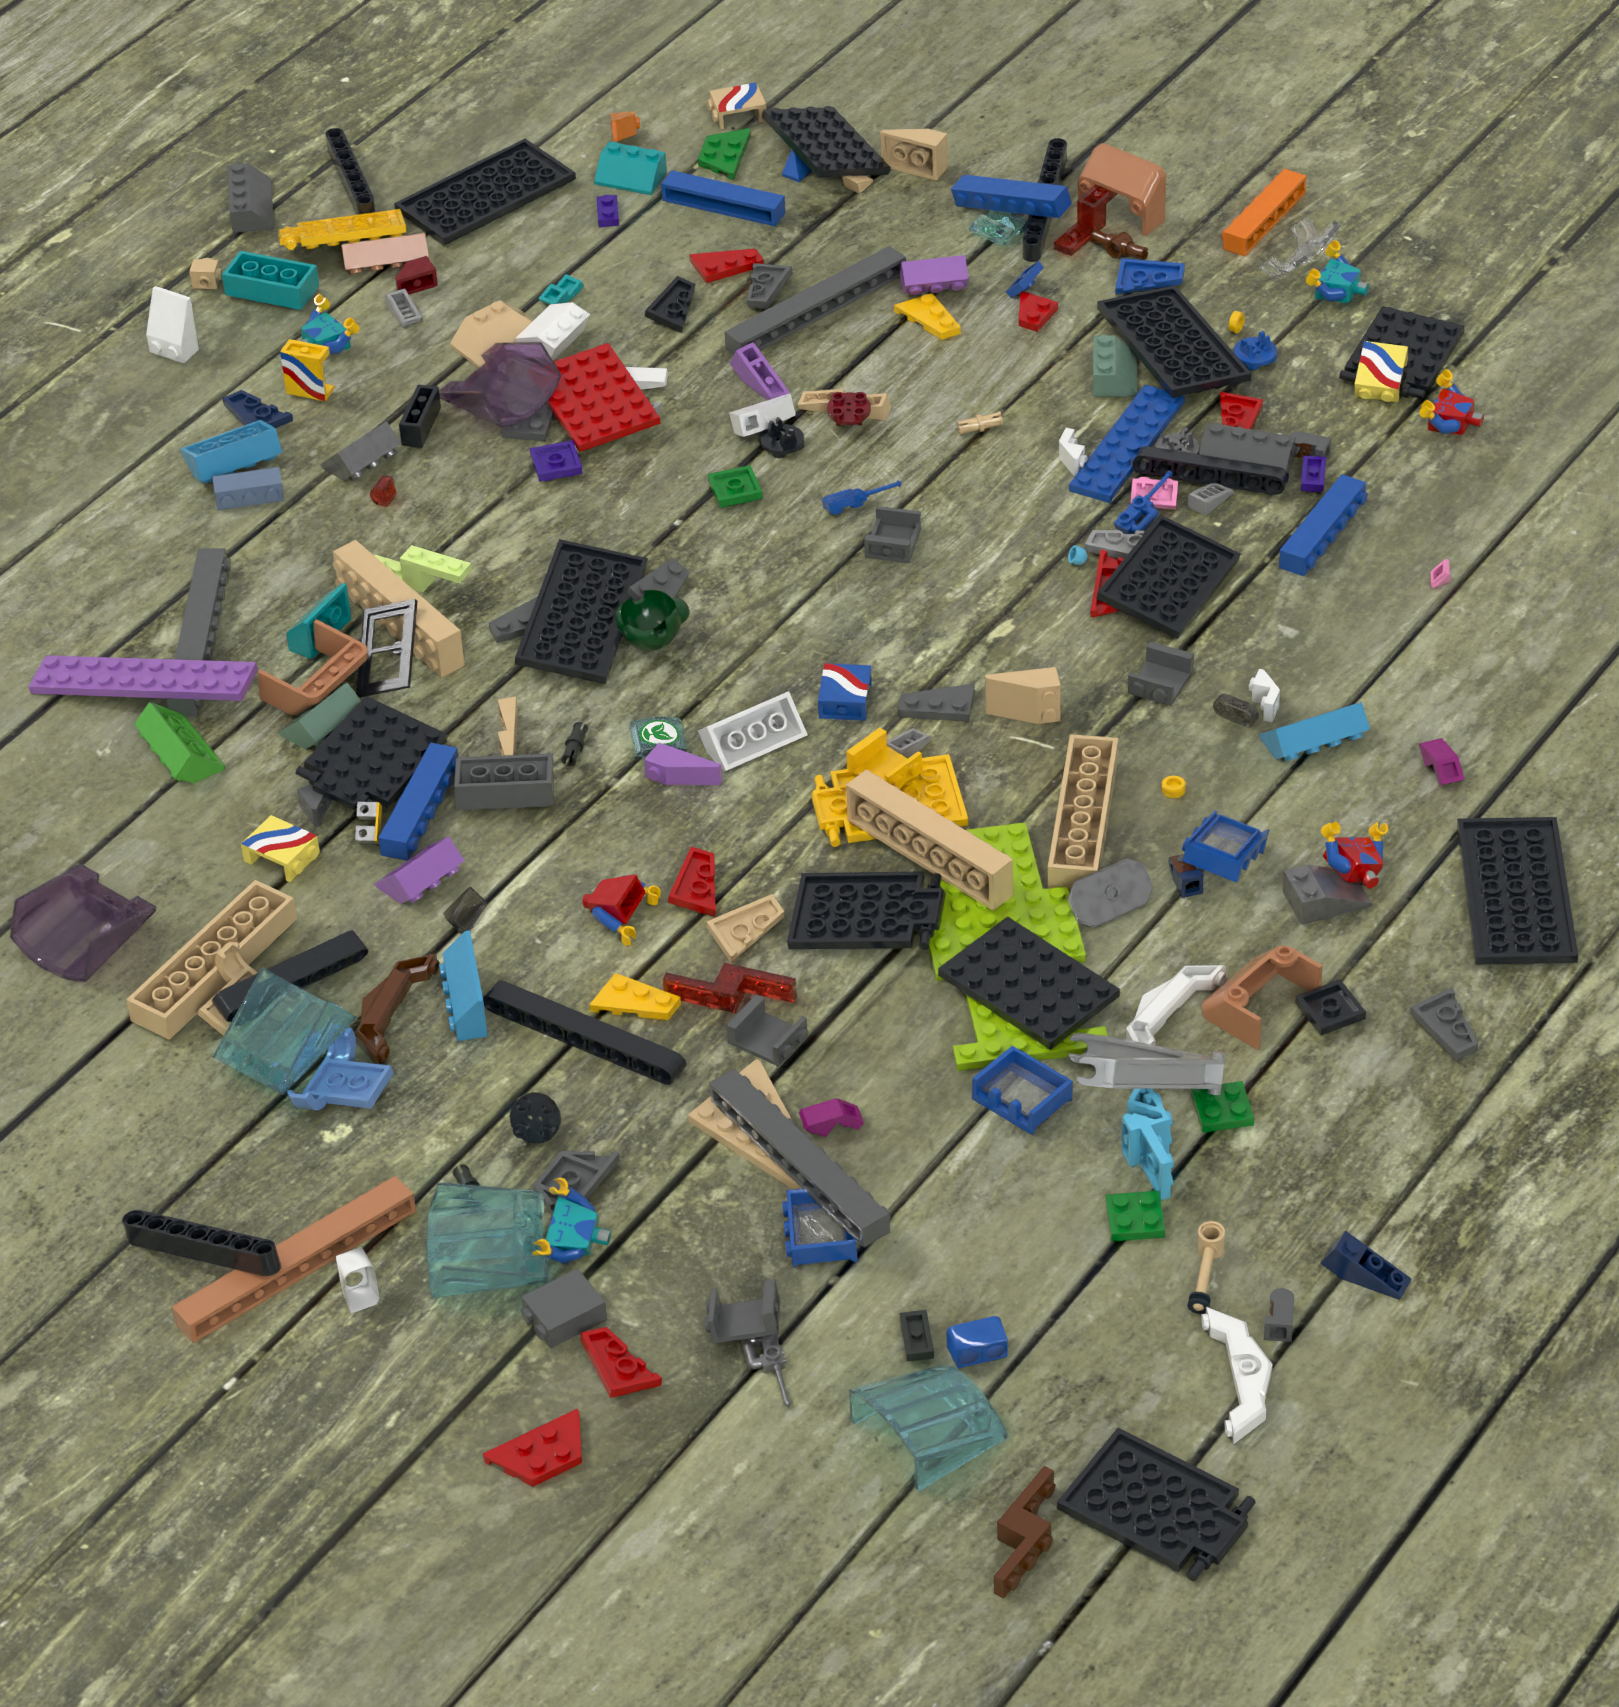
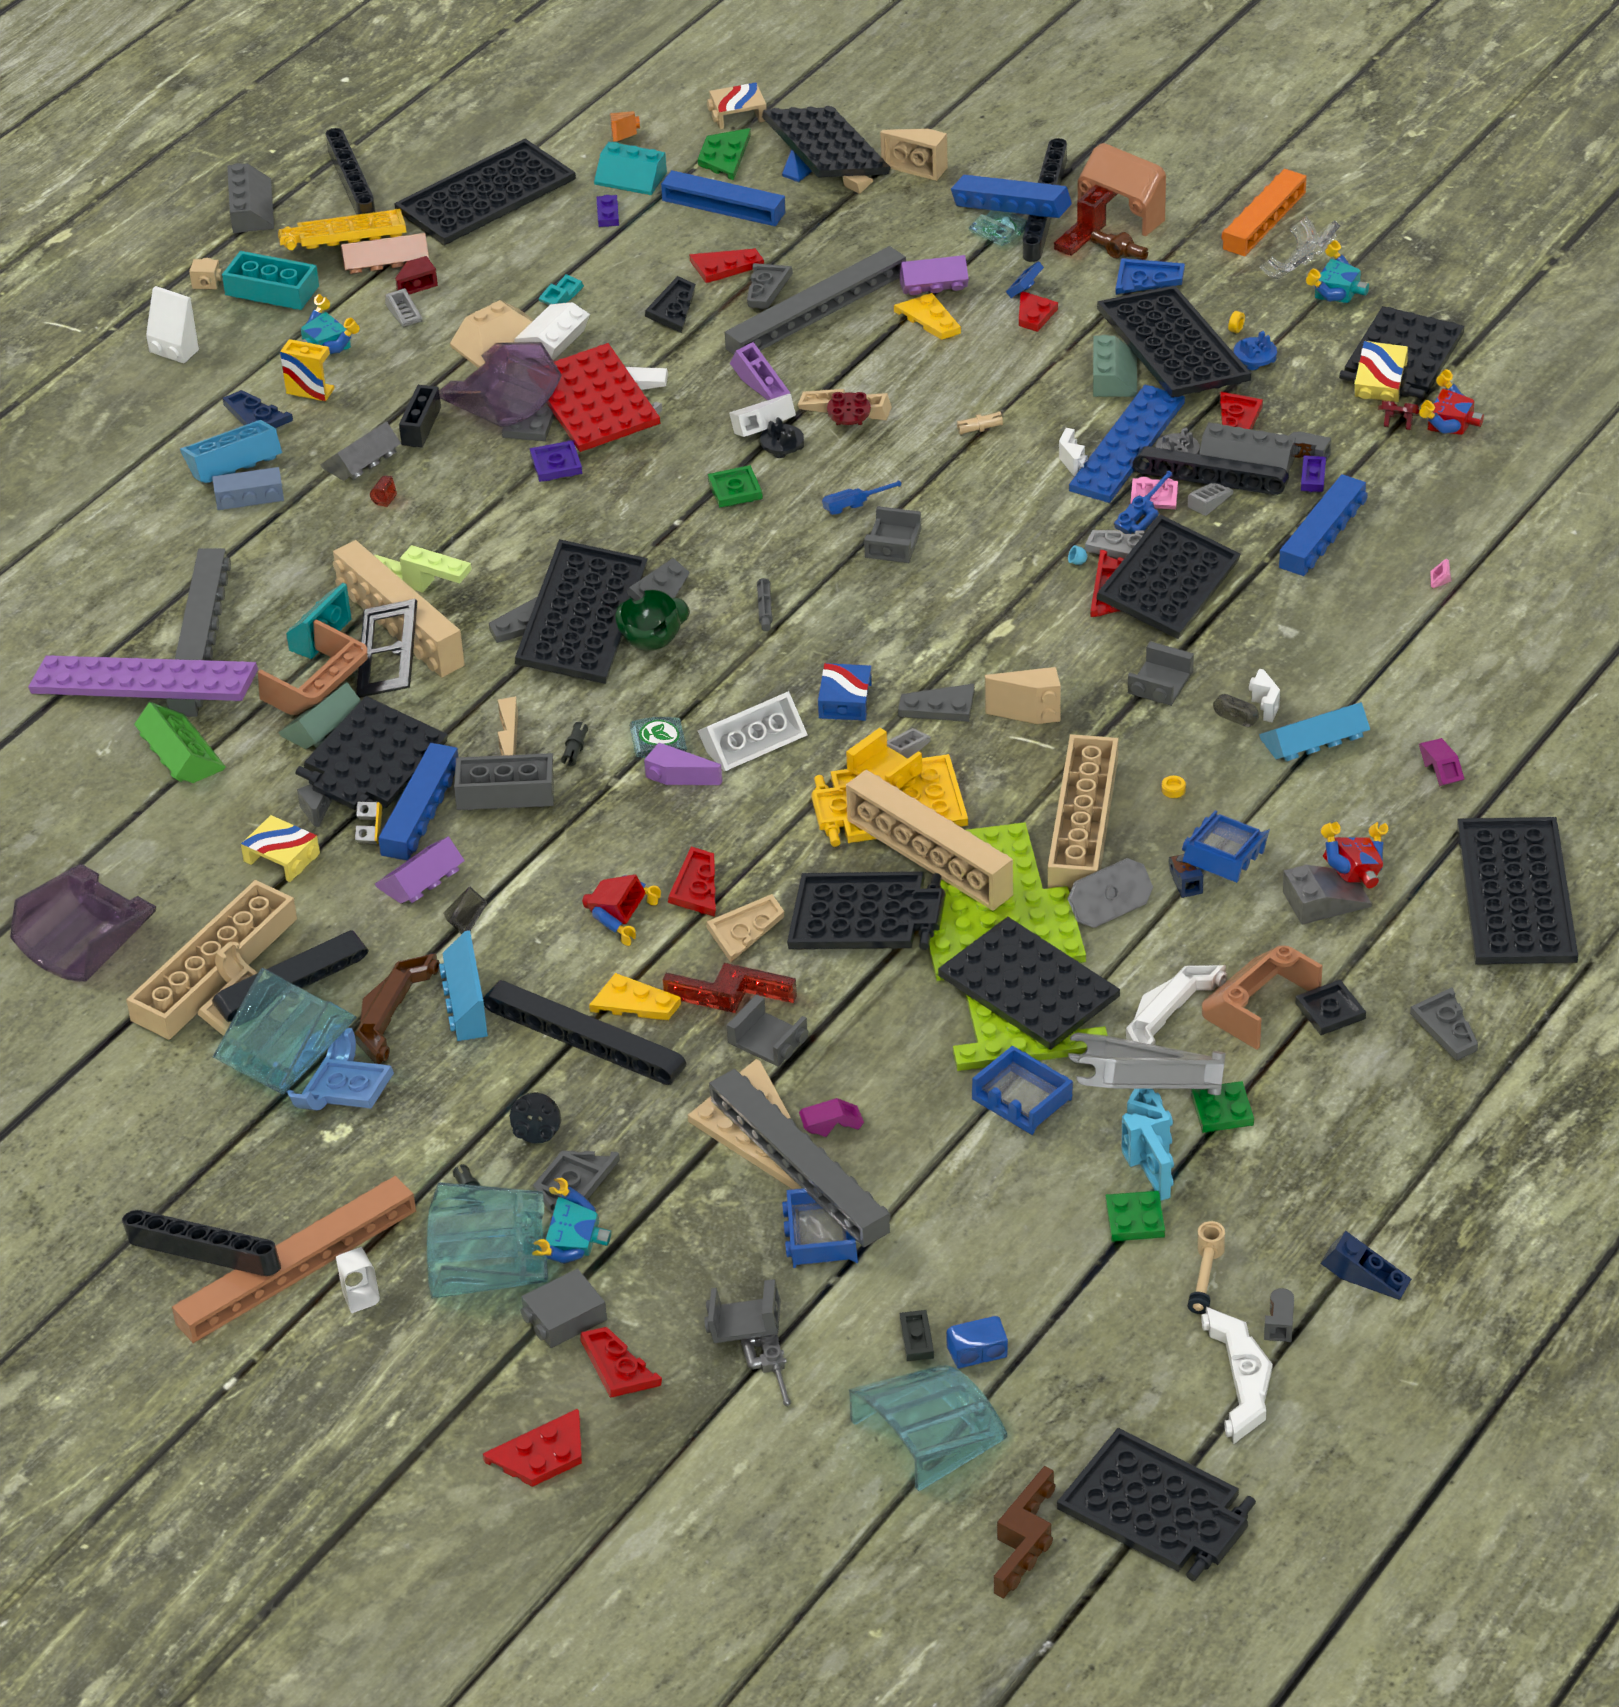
none -> dark grey piece [757,578,773,631]
none -> dark red plate [1377,401,1420,430]

